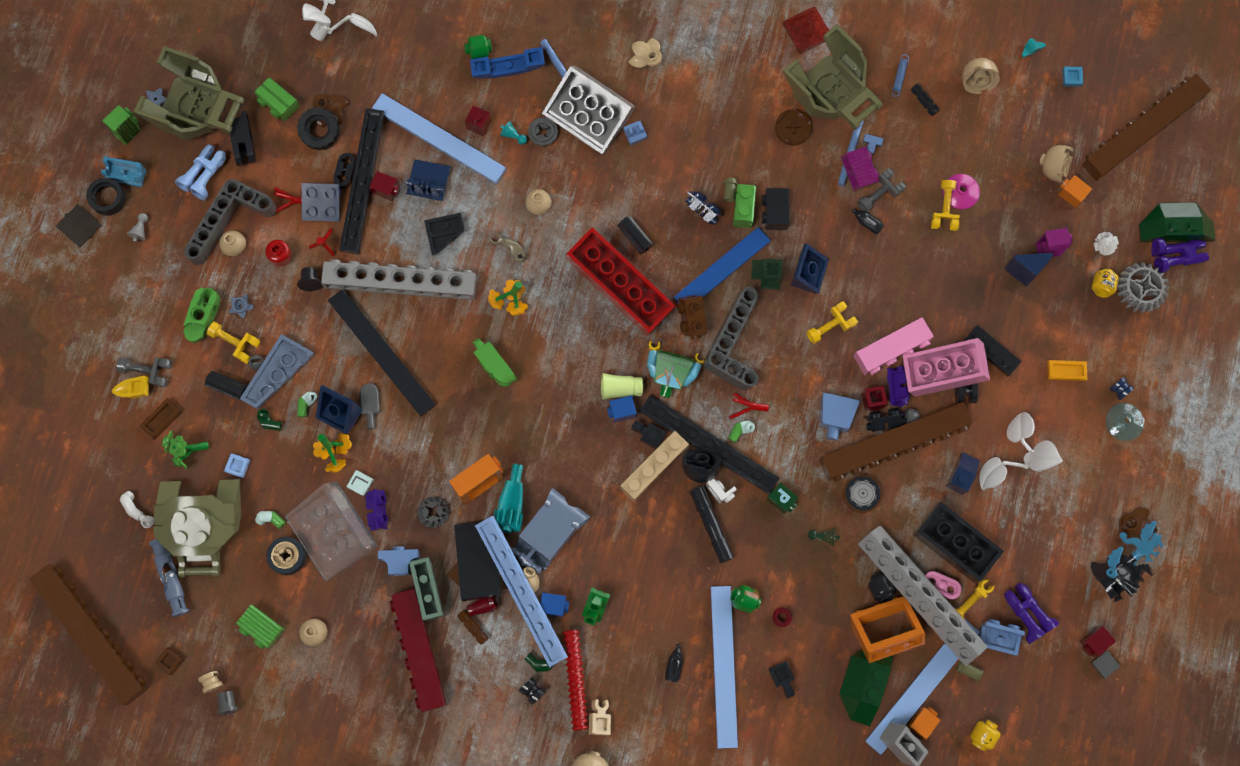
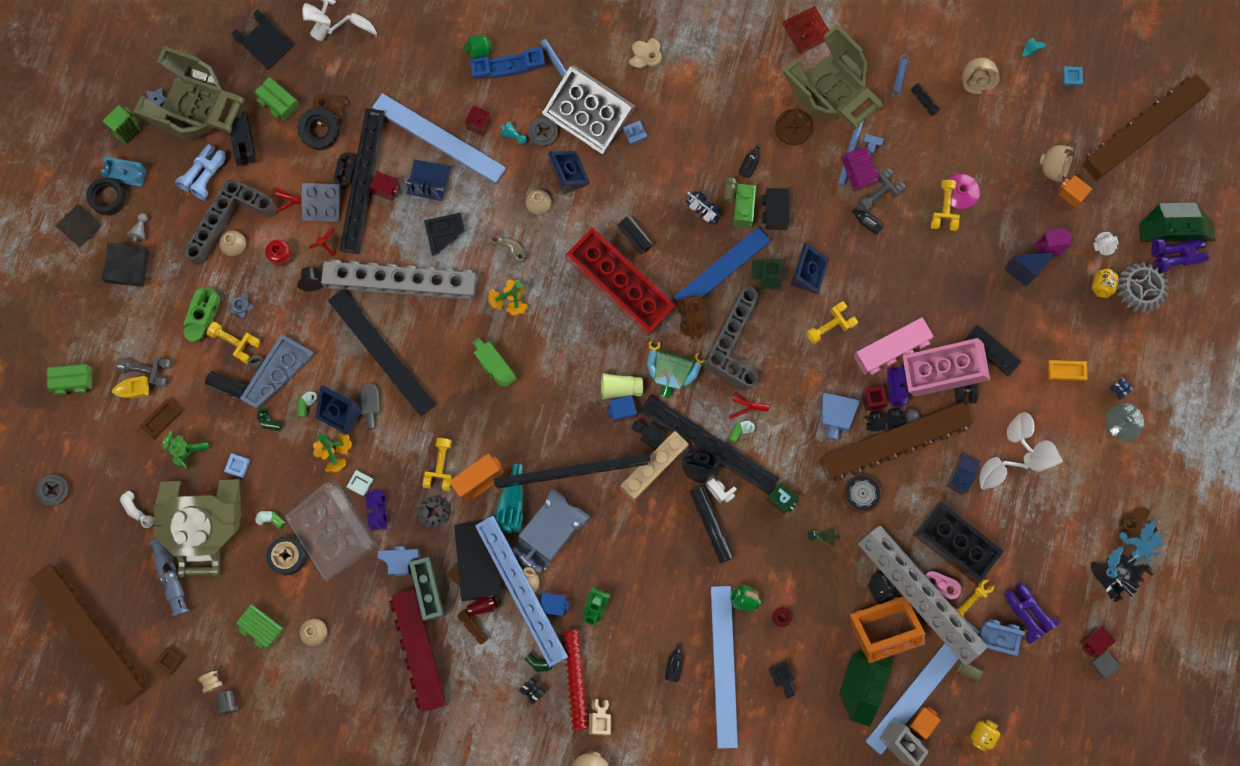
none -> dark grey gear [36,475,69,506]
none -> bright green brick [47,364,93,396]
none -> black brick [101,242,150,287]
none -> black flag [232,9,294,70]
none -> yellow bar [423,438,452,491]
none -> black tile [493,454,652,489]
none -> dark blue slope [548,151,590,195]
none -> black piece [739,145,760,178]

